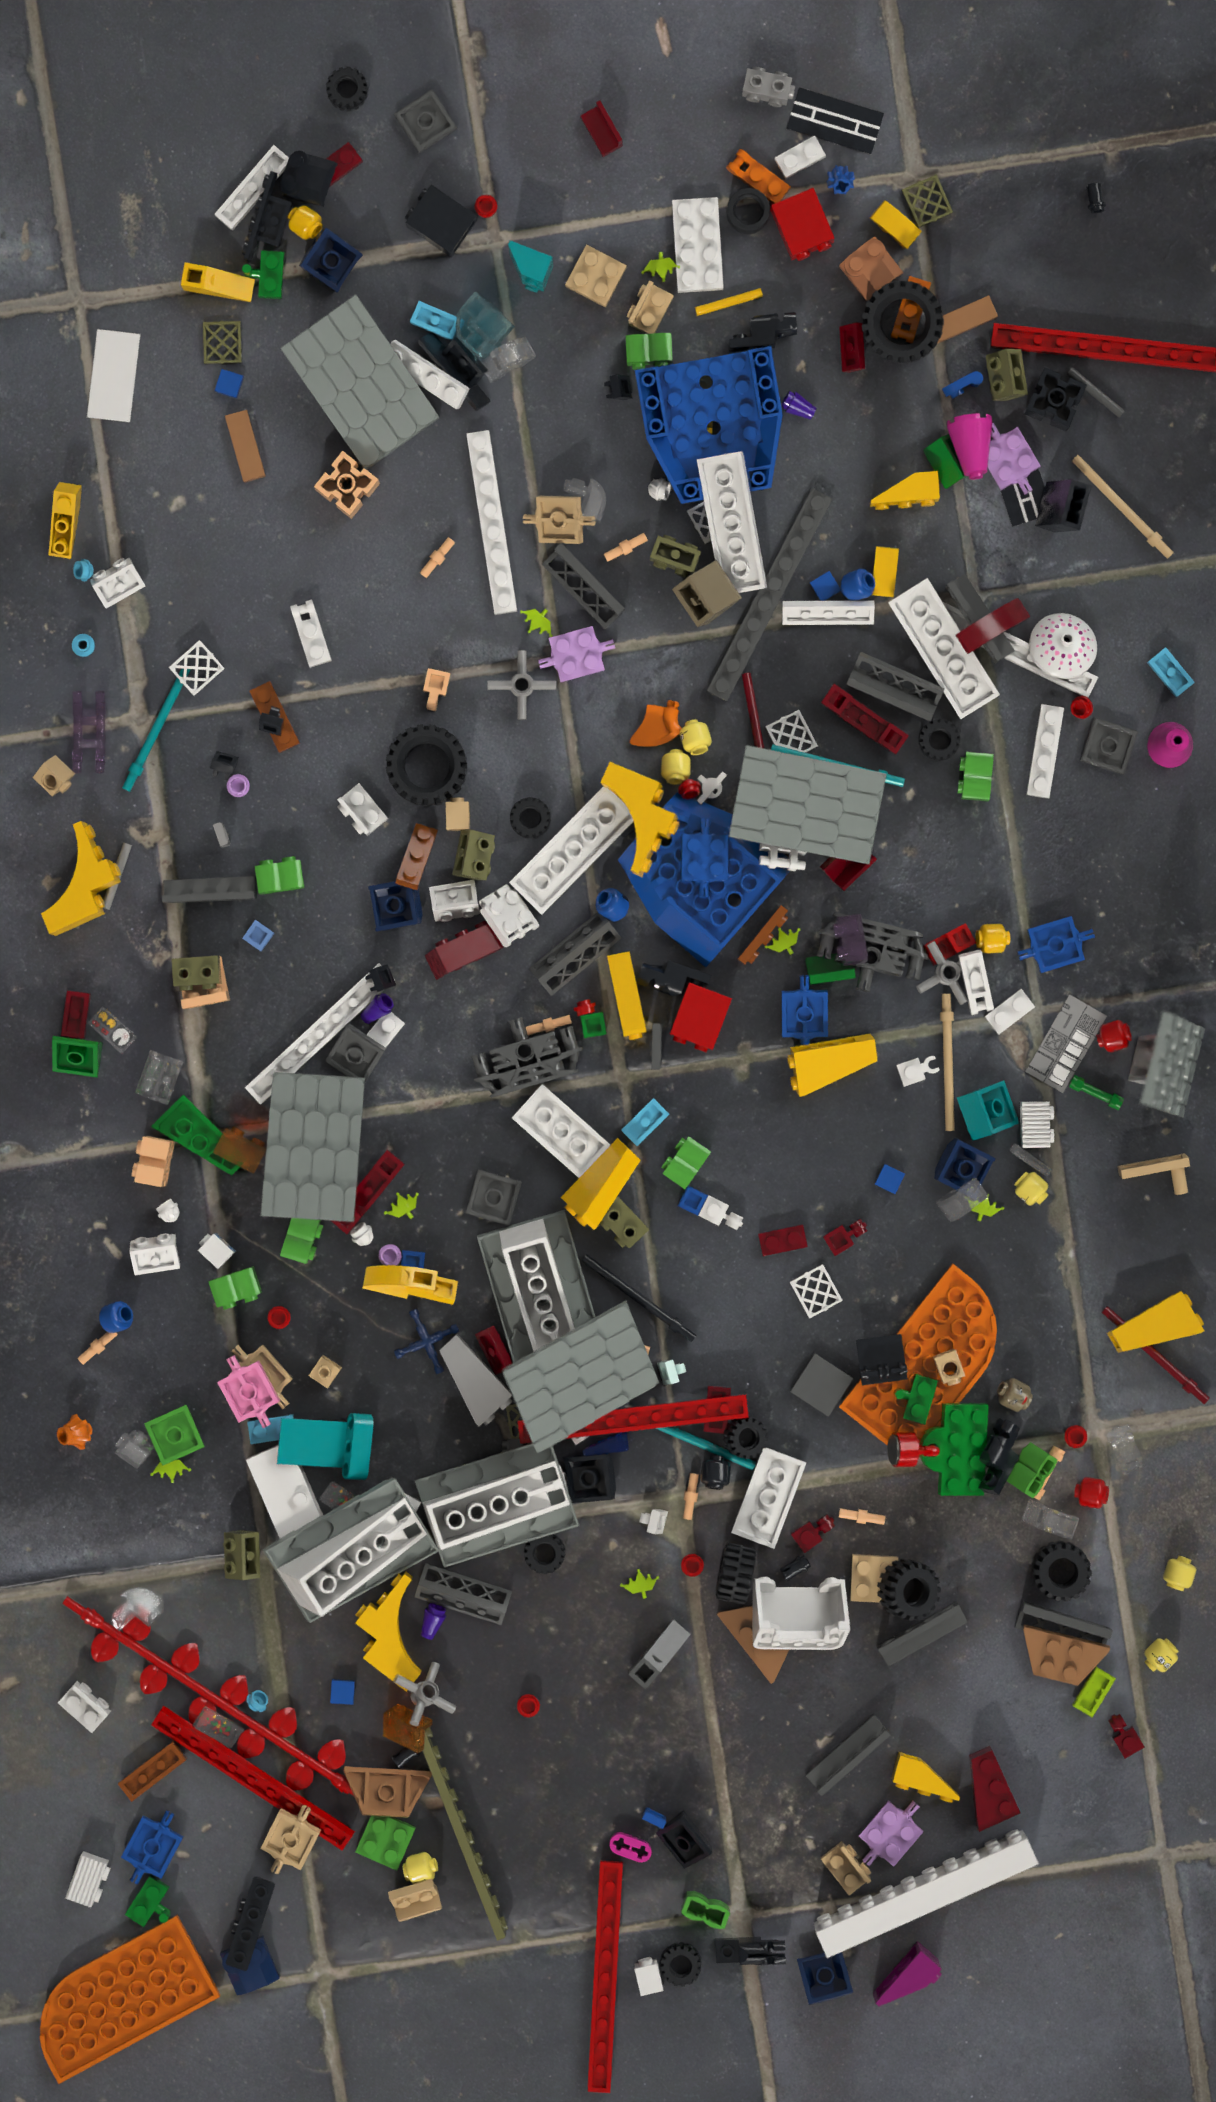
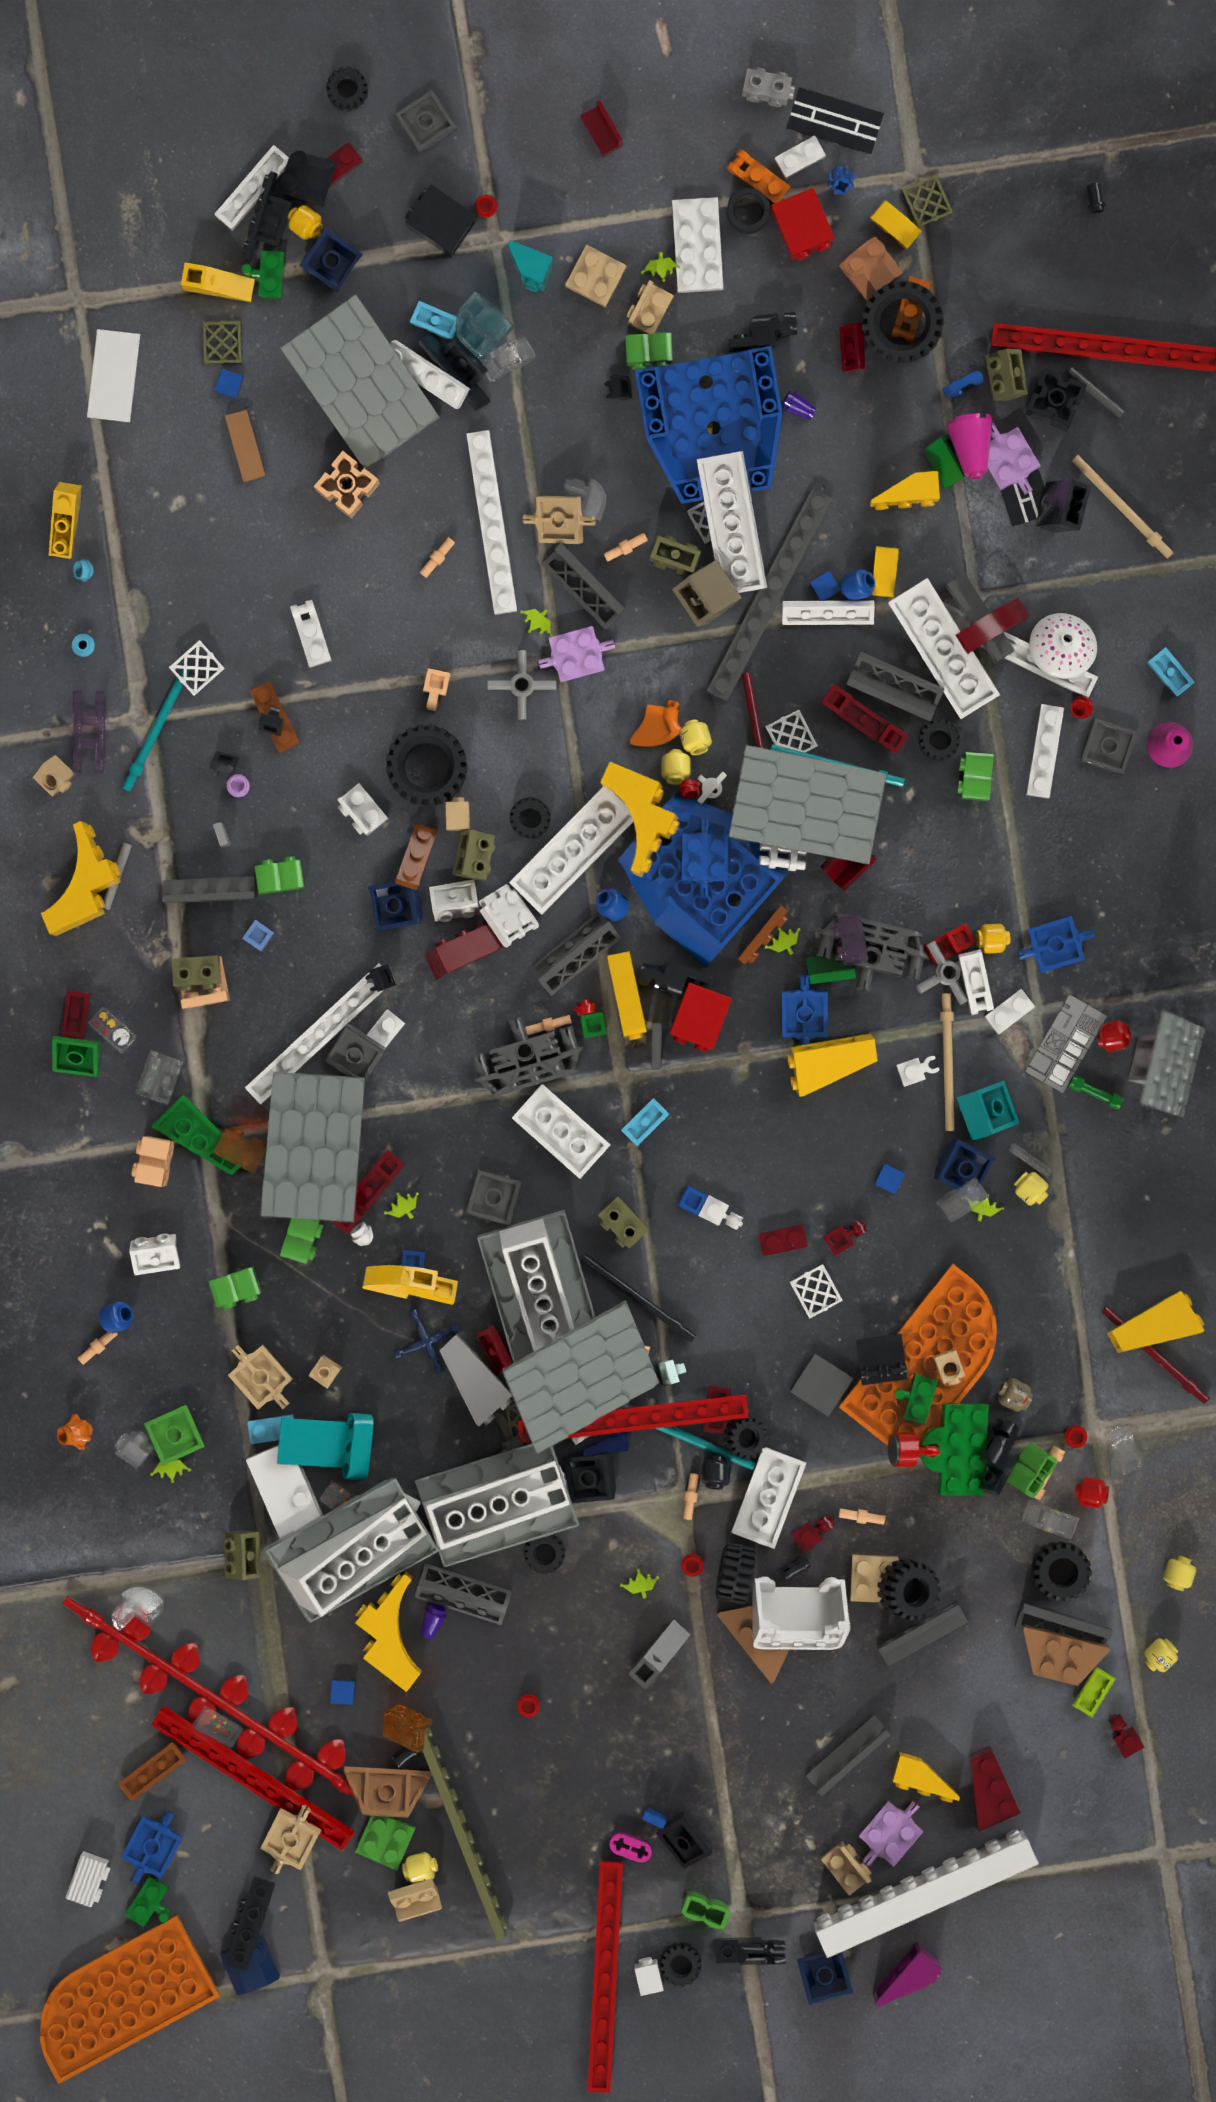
white bracket [58,1681,111,1733] -> none
white bracket [90,558,145,609] -> none
white plate [156,1199,180,1222] -> none
white brick [198,1233,236,1269] -> none
bright pink plate [217,1355,280,1428] -> none
medium azure plate [246,1690,268,1712] -> none
red plate [268,1306,291,1329] -> none
dark purple cone [361,993,394,1024] -> none
lavender plate [379,1244,402,1266] -> none
light grey bar [393,1662,456,1726] -> none
yellow slope [561,1138,641,1230] -> none
white tile [639,1509,668,1534] -> none
white plate [648,478,671,501] -> none
bright green brick [661,1136,711,1189] -> none
yellow bar [695,288,763,316] -> none
medium nougat tile [937,296,998,344] -> none
white brick [1020,1101,1054,1148] -> none
tan piece [1117,1153,1190,1195] -> none

